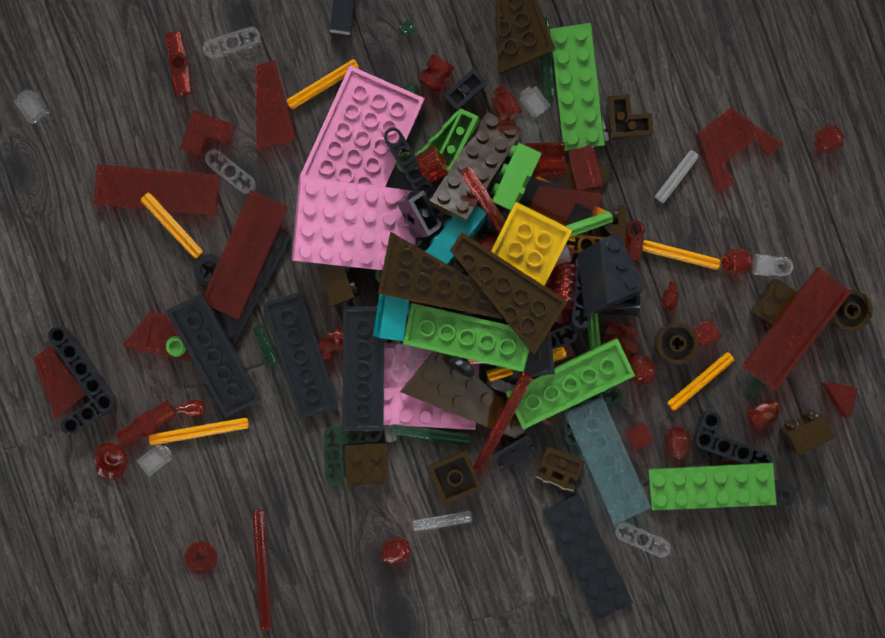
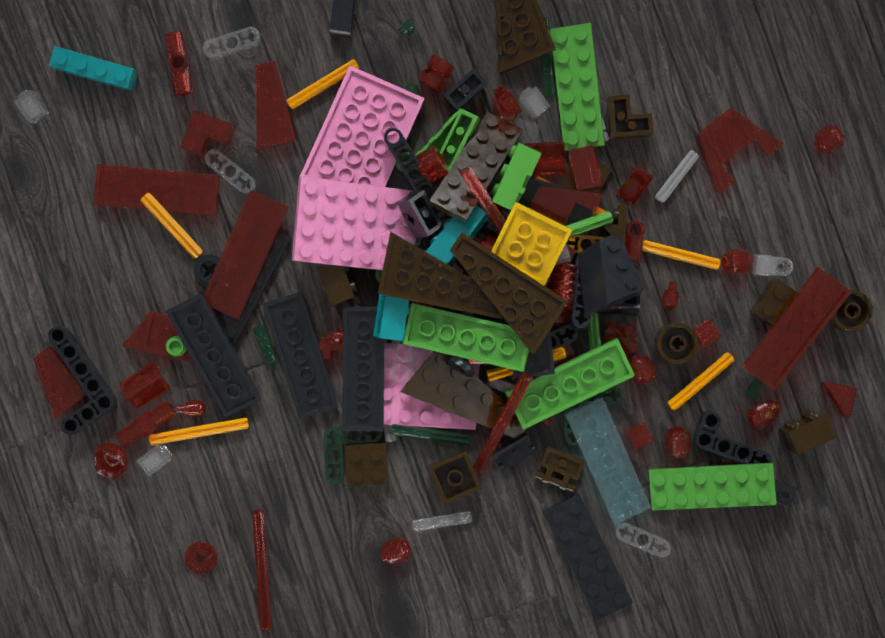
none -> teal brick [49,46,139,92]
none -> clear red panel [119,362,170,409]
none -> clear red slope [616,165,654,204]

